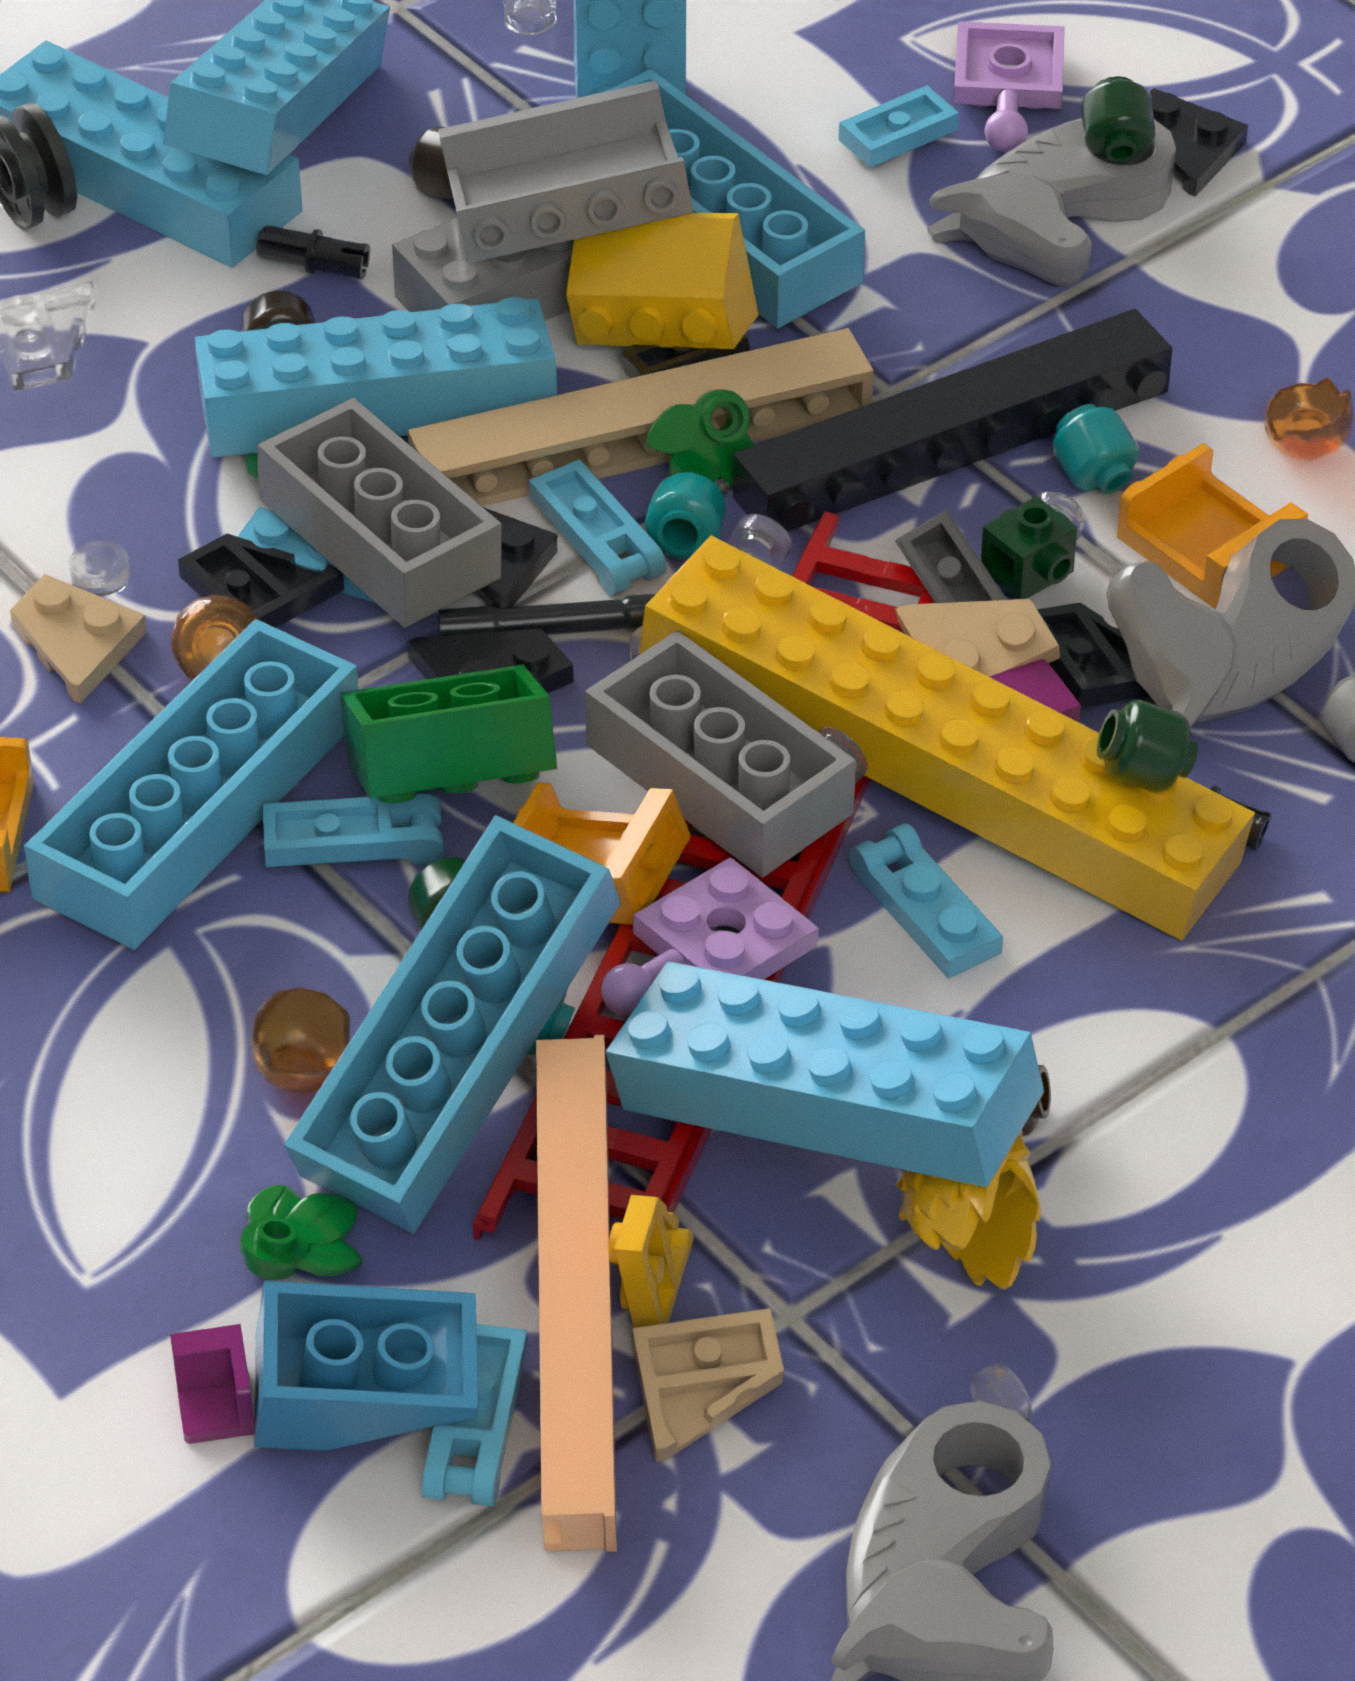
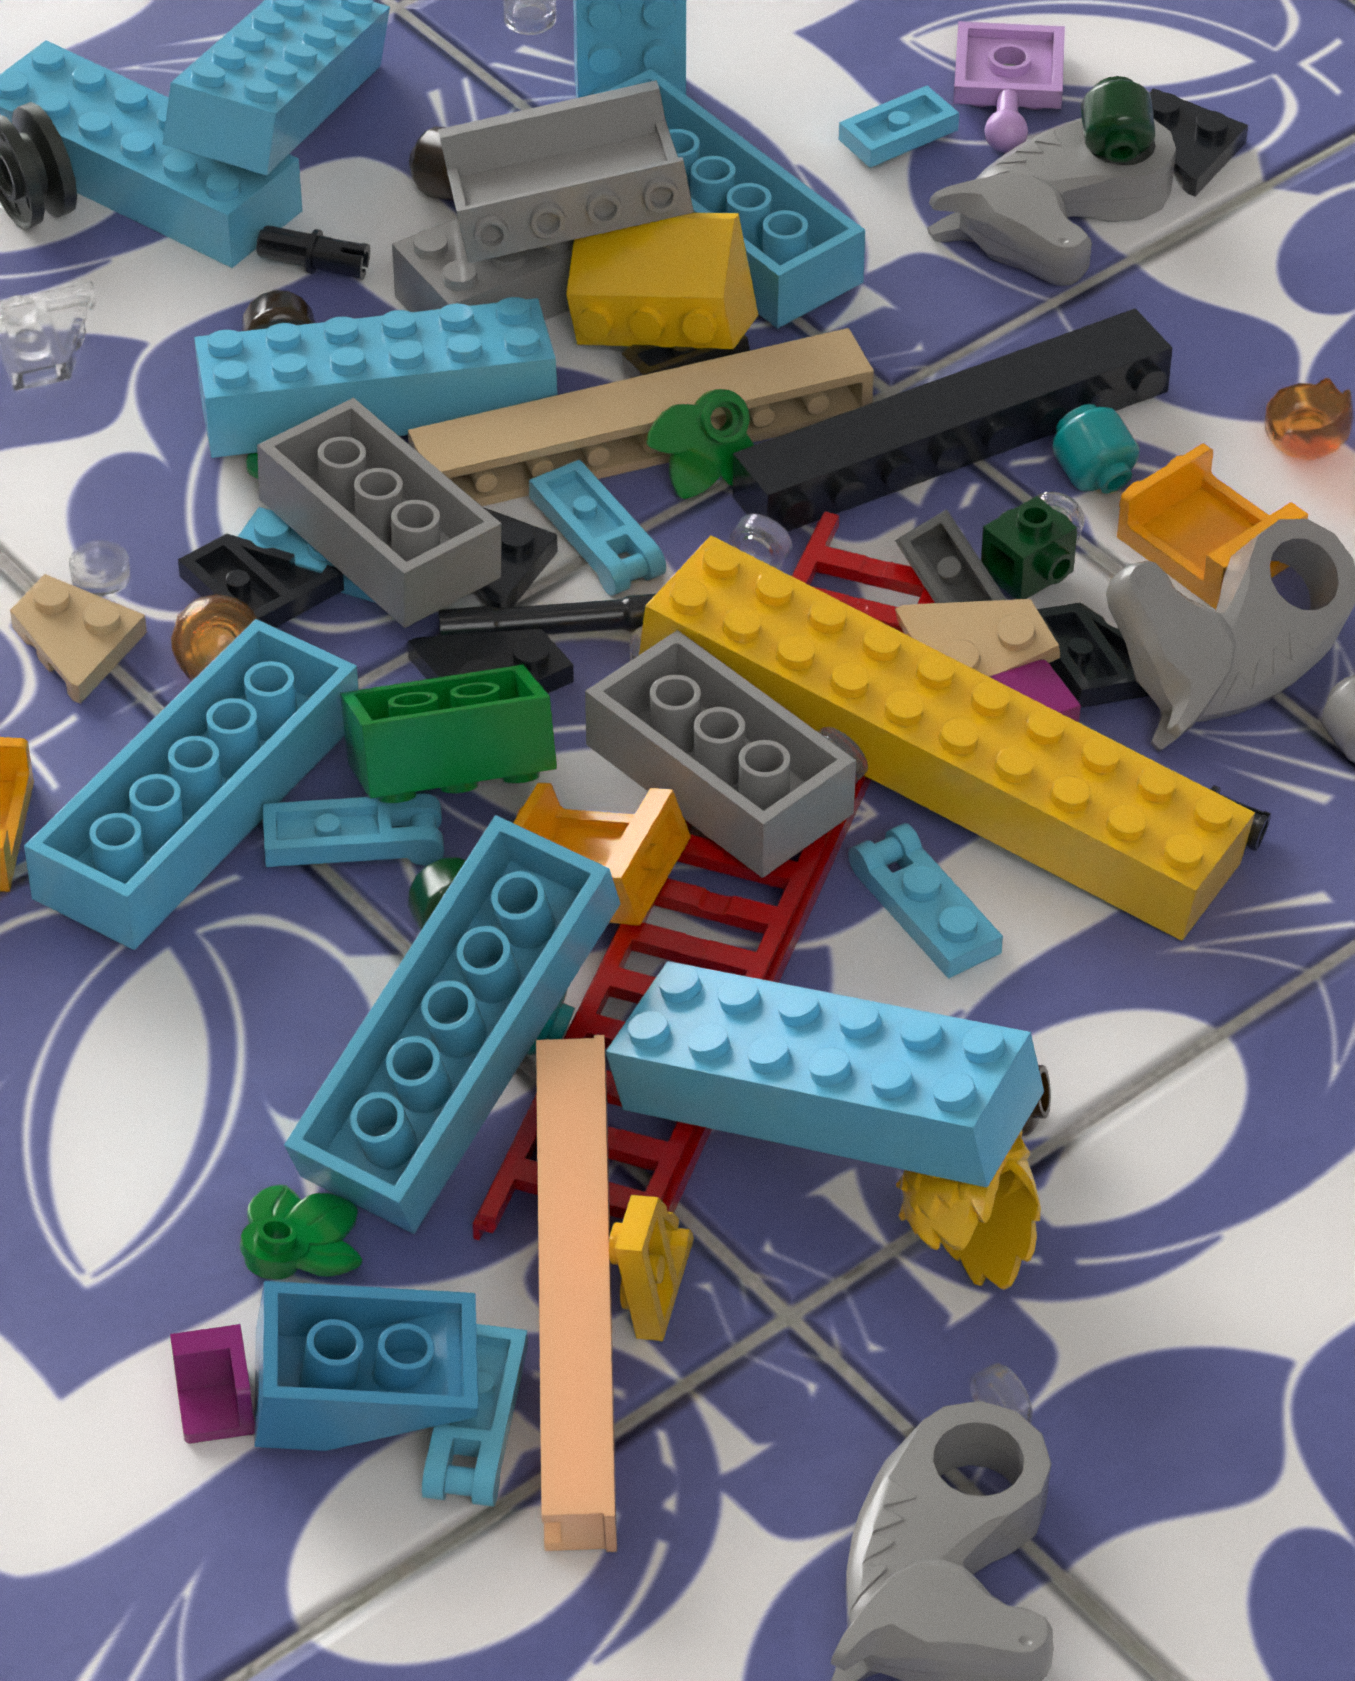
clear orange hair [251,987,350,1094] -> none
lavender plate [601,857,819,1017] -> none
tan wing [632,1308,784,1462] -> none
teal head [645,472,727,560] -> none
dark green head [1096,700,1198,792] -> none

